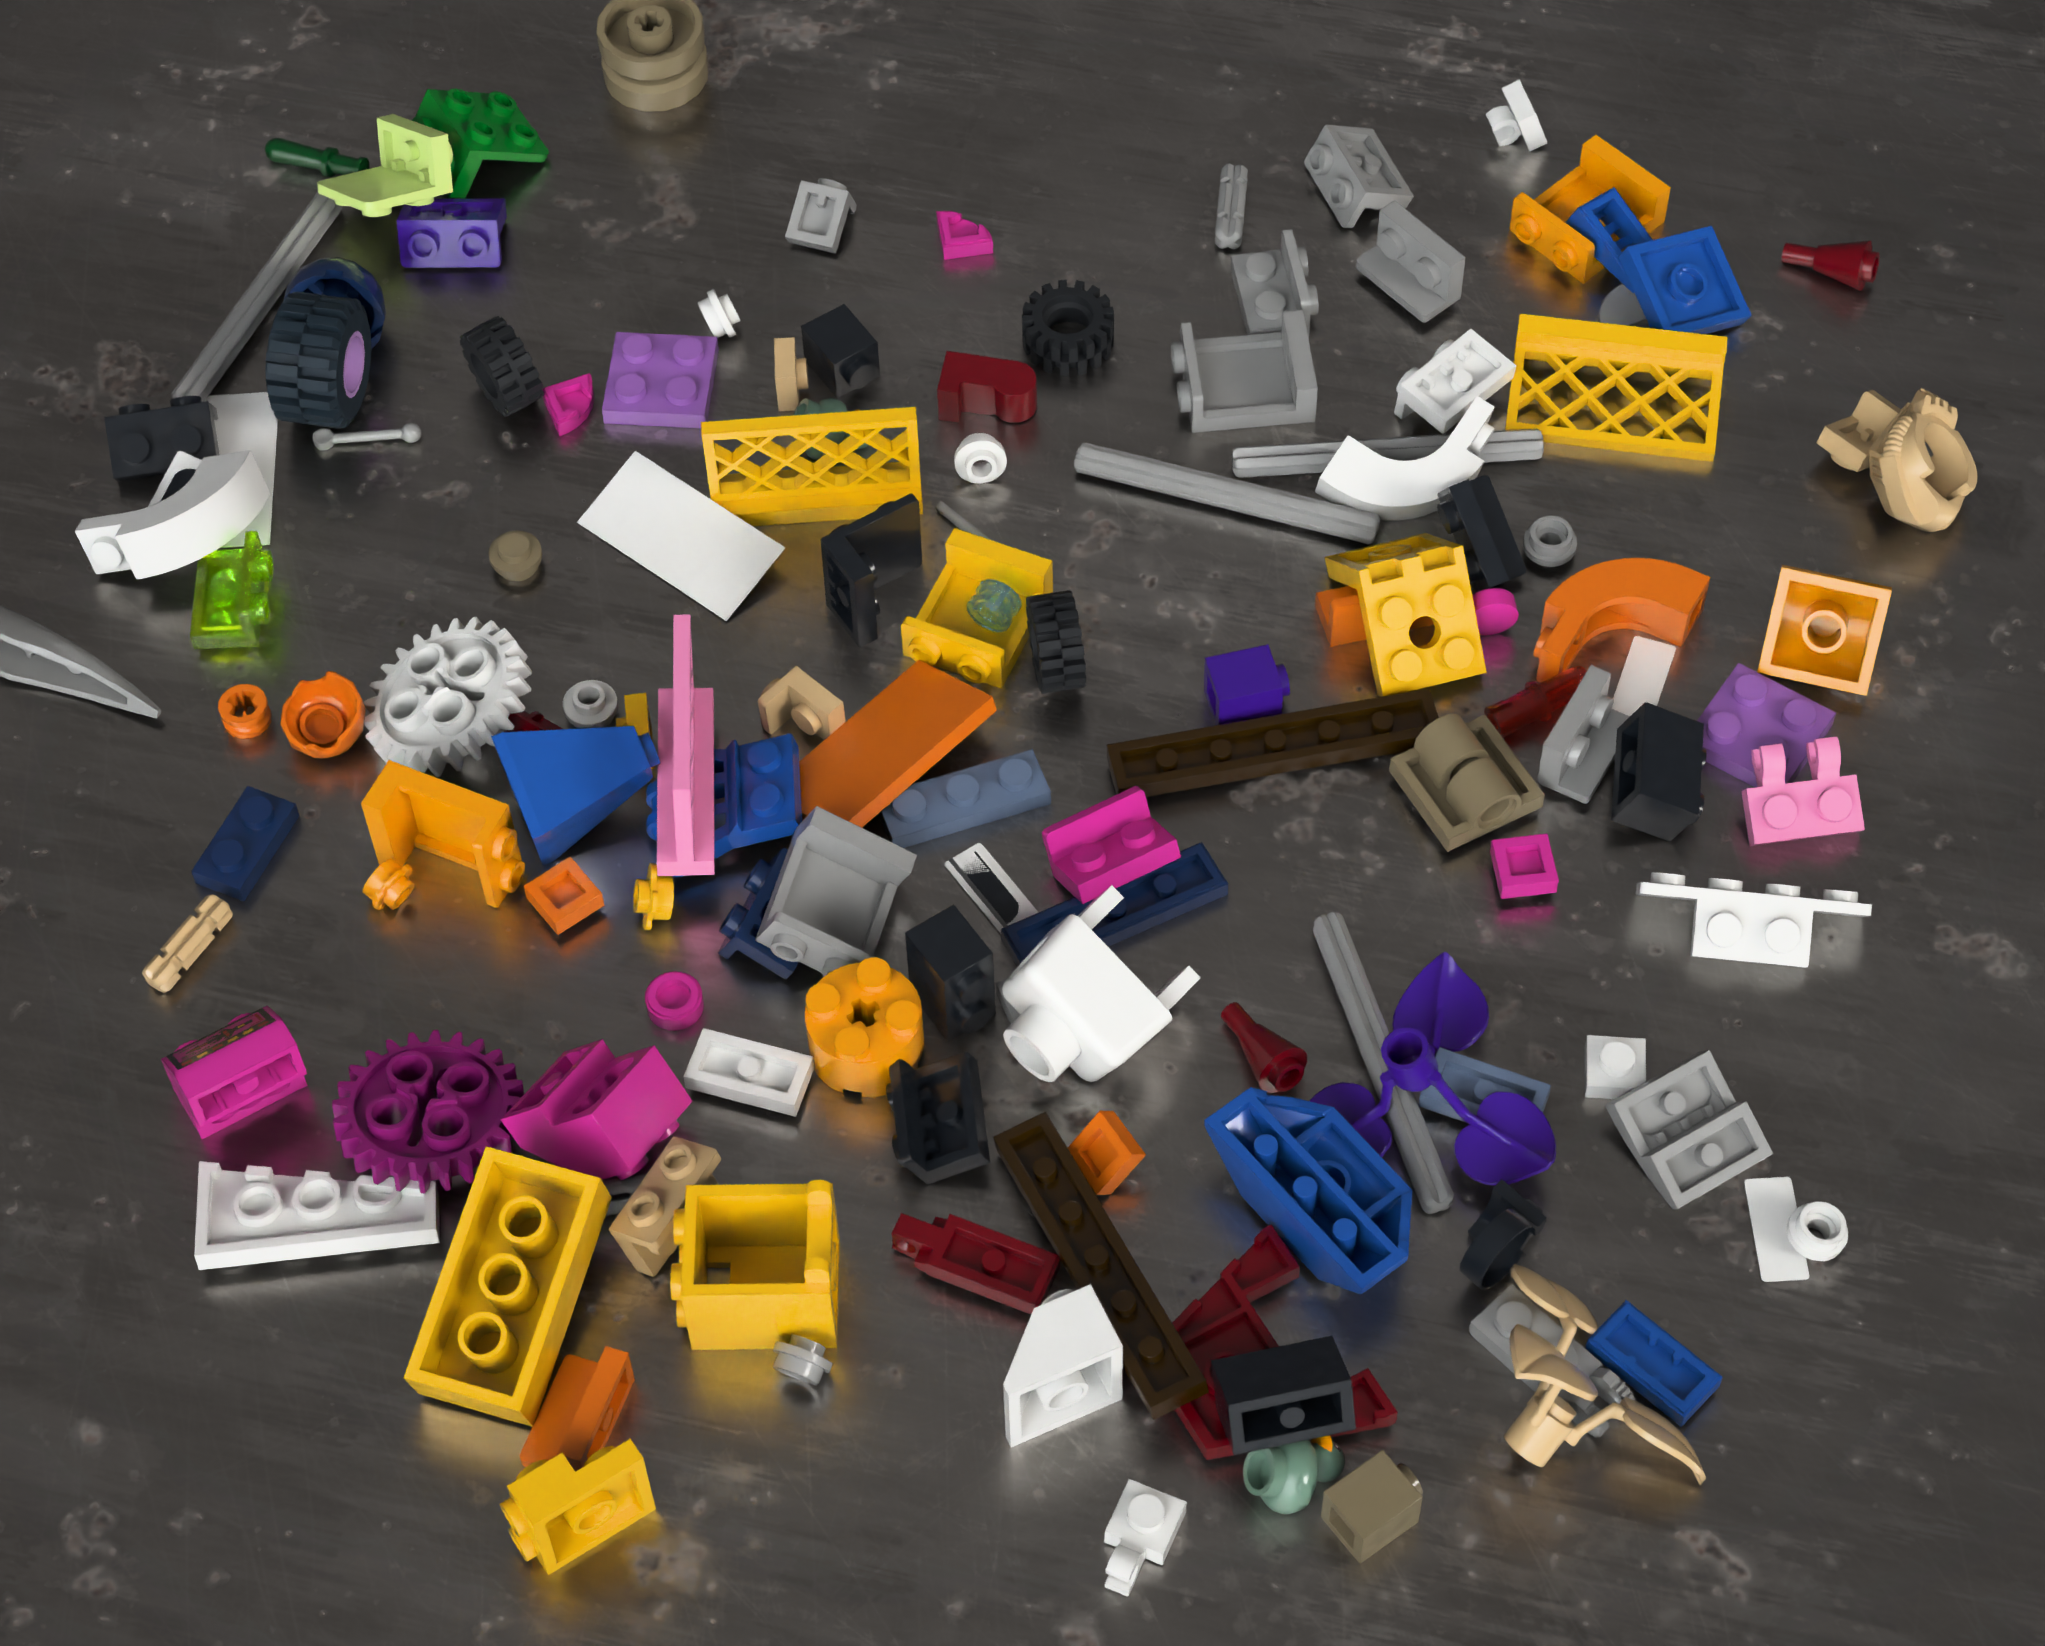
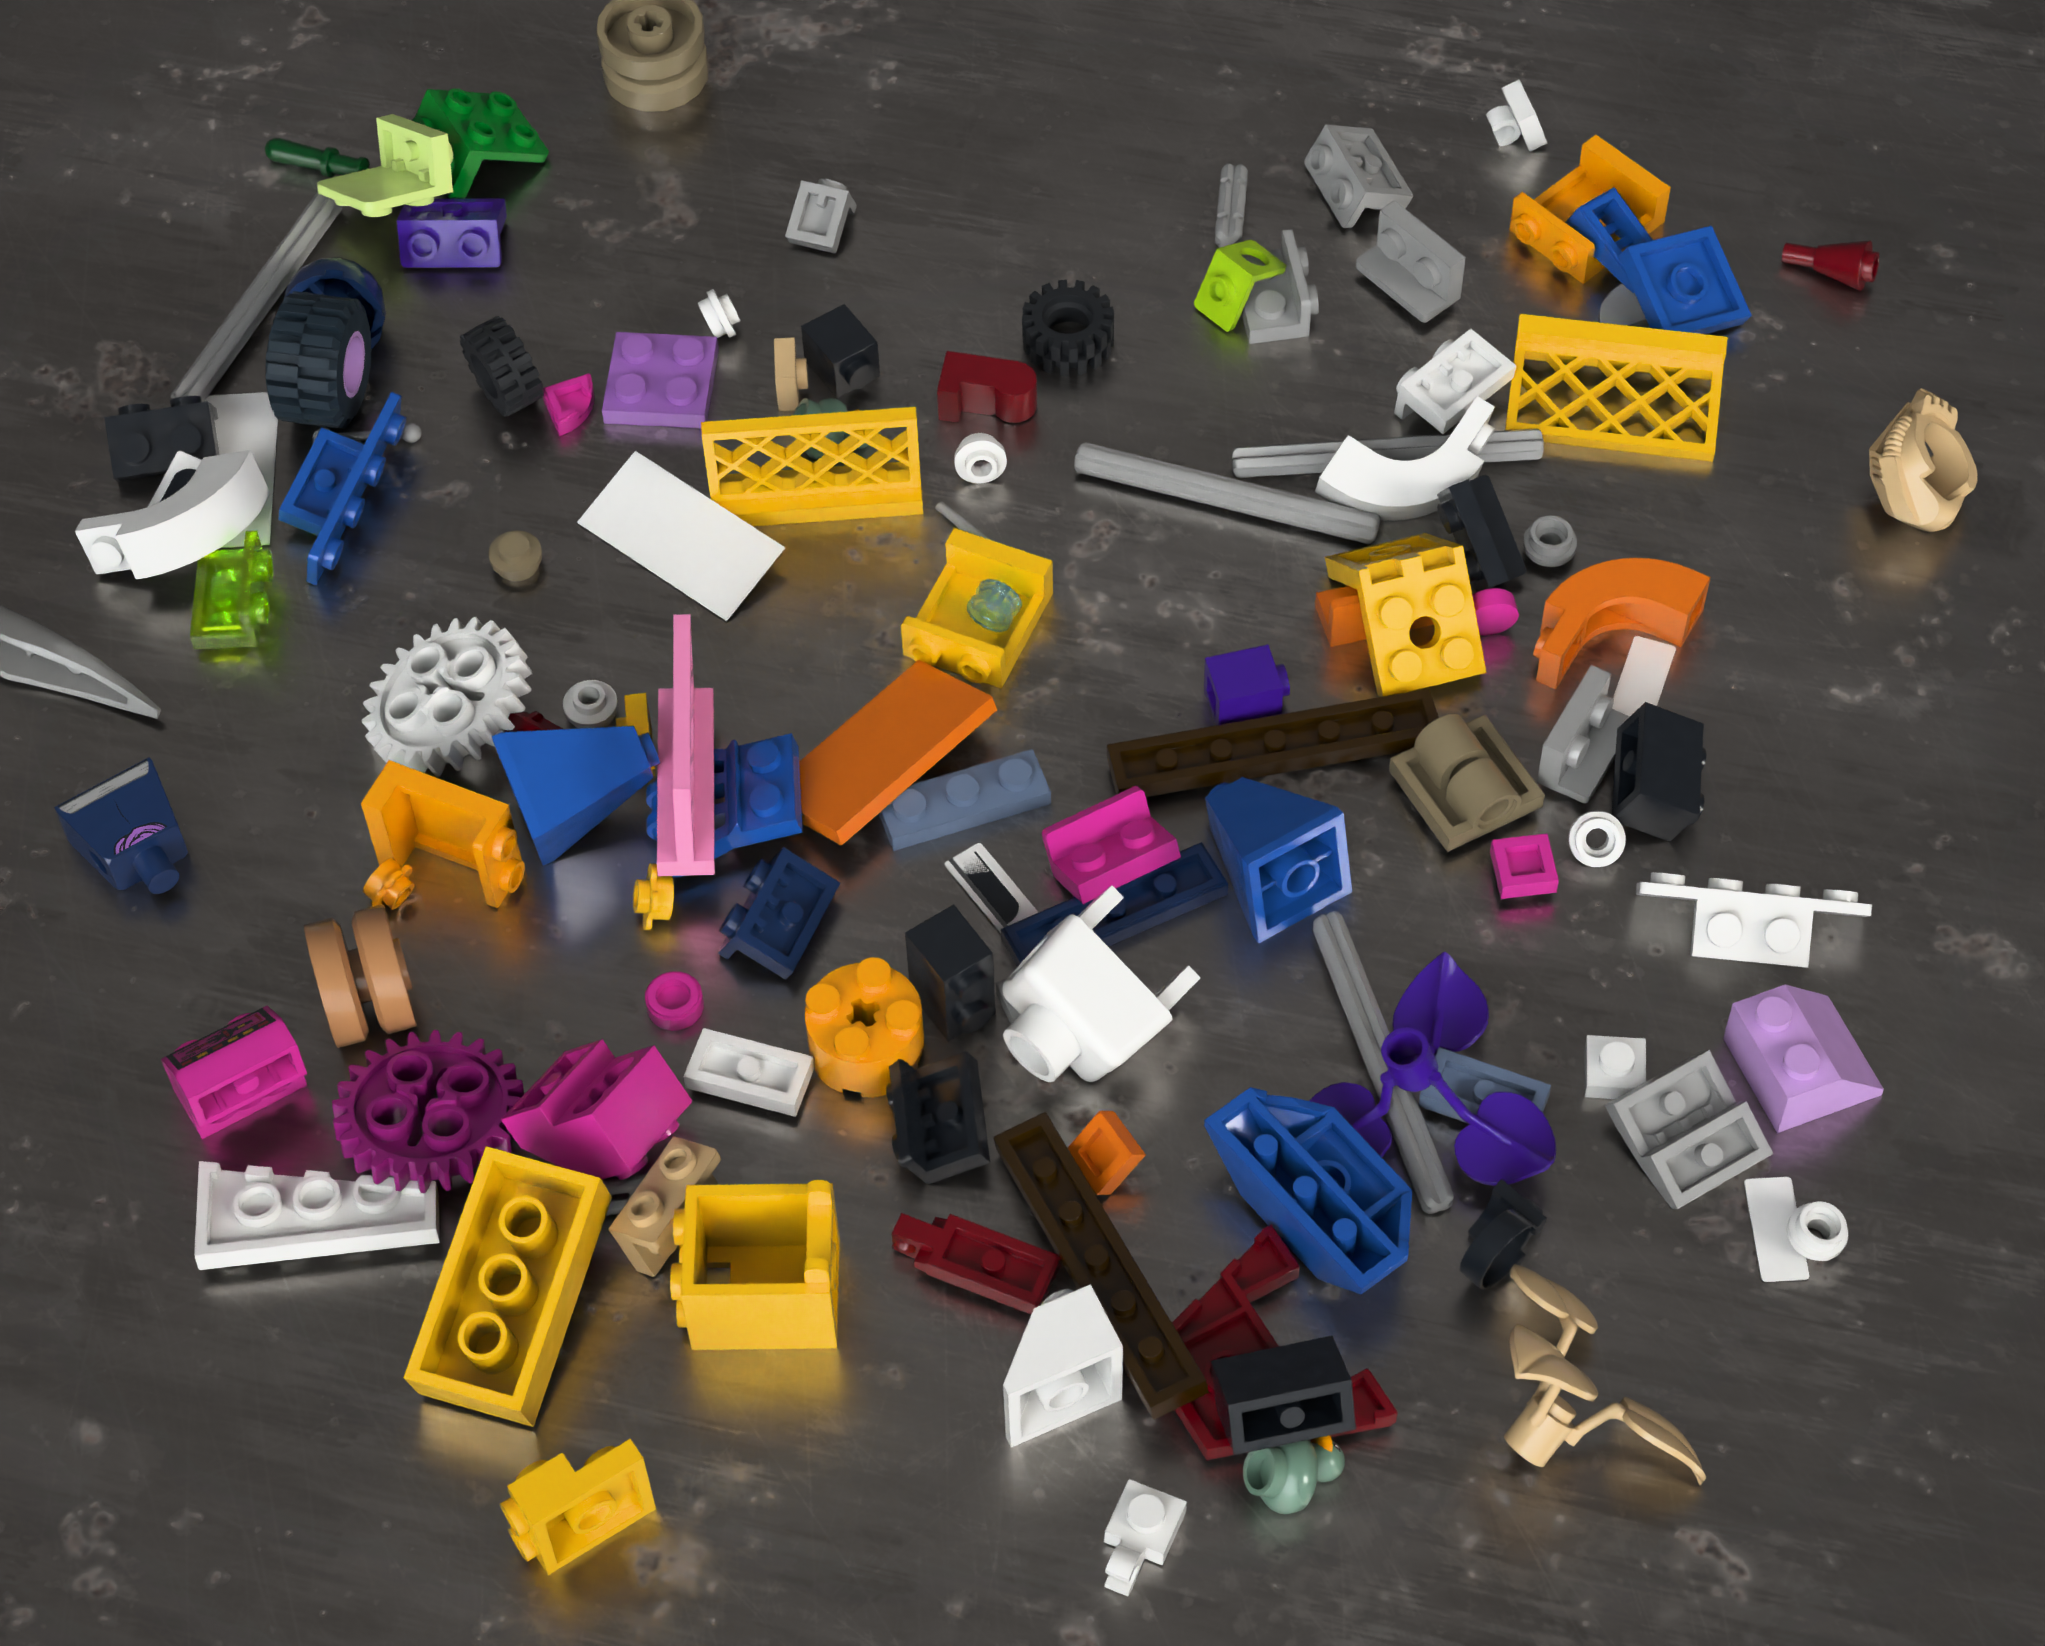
tan axle [142,894,233,993] -> none
dark blue plate [191,786,300,901] -> none
orange bush [218,684,272,739] -> none
orange hair [280,671,366,759] -> none
orange panel [520,1346,635,1472] -> none
orange plate [524,856,605,935] -> none
light grey panel [755,806,917,977] -> none
tan bracket [758,666,846,740] -> none
light grey plate [773,1335,833,1385] -> none
black bracket [820,494,922,648] -> none
dark pink tile [936,211,993,260] -> none
black tyre [1026,590,1086,694] -> none
light grey panel [1171,310,1318,433] -> none
dark red cone [1221,1002,1307,1093] -> none
dark tan brick [1321,1450,1423,1564] -> none
light grey hinge [1469,1284,1636,1437] -> none
clear red axle [1484,666,1587,738] -> none
blue plate [1585,1300,1723,1427] -> none
medium lavender plate [1697,663,1836,787] -> none
bright pink plate [1741,736,1865,846] -> none
light orange brick [1757,564,1892,696] -> none
tan bracket [1816,390,1901,472] -> none
none -> dark blue torso [54,757,188,894]
none -> blue bracket [279,392,407,585]
none -> medium nougat wheel [304,904,417,1048]
none -> lime bracket [1194,240,1287,332]
none -> blue slope [1205,777,1352,943]
none -> white plate [1568,810,1626,867]
none -> lavender slope [1723,984,1884,1133]

